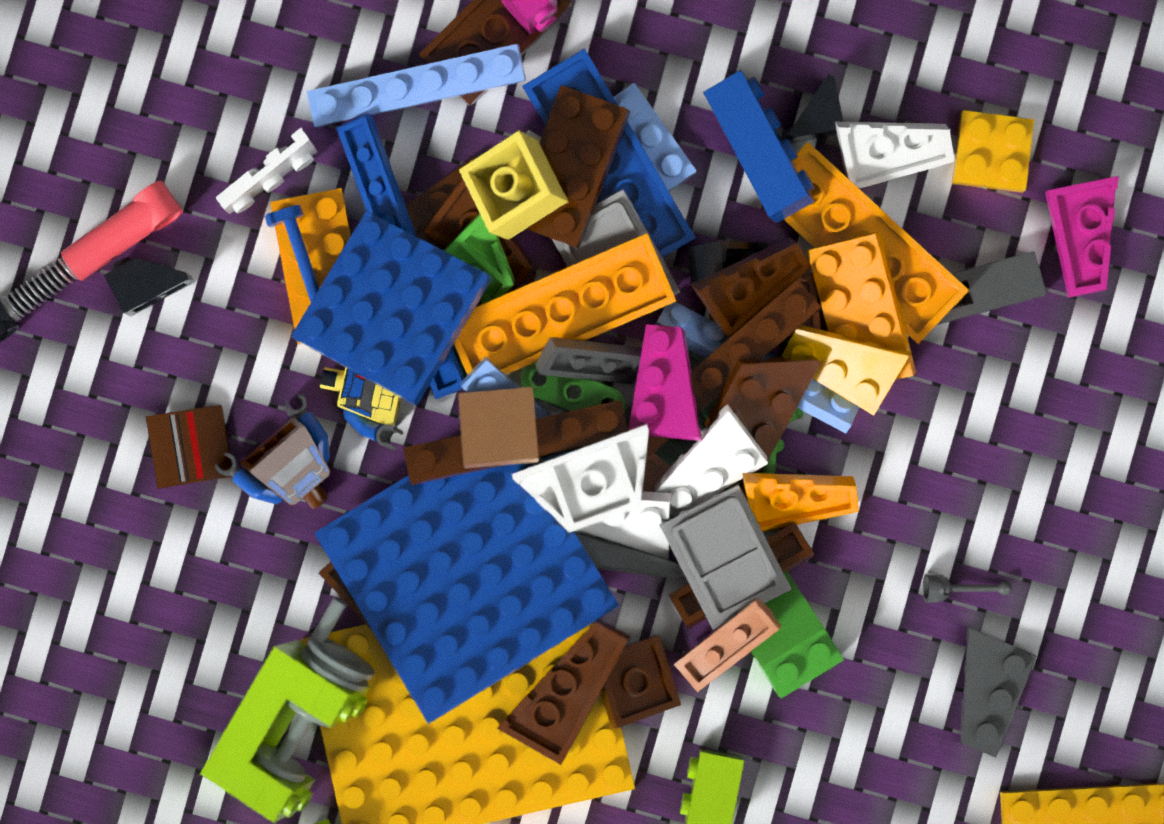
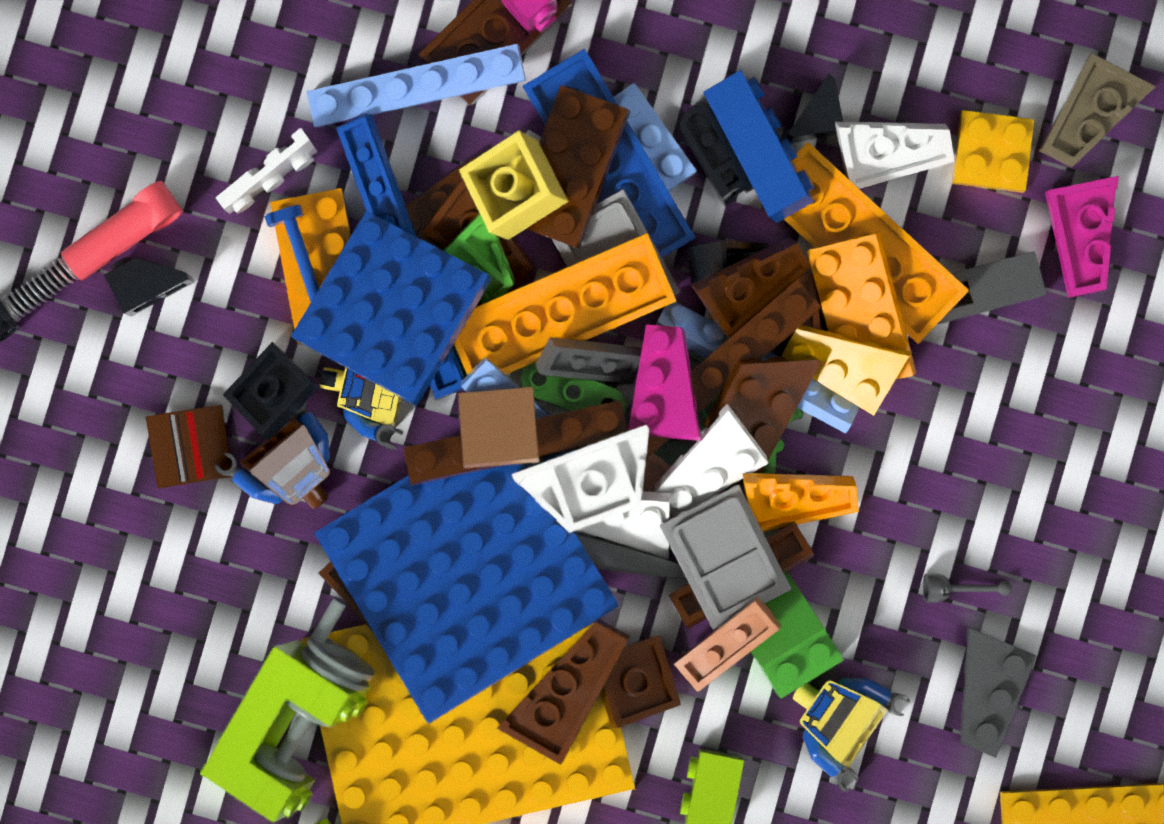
none -> black plate [223,342,319,441]
none -> black plate [680,106,754,206]
none -> torso [793,677,910,792]
none -> dark tan wing [1039,53,1156,167]

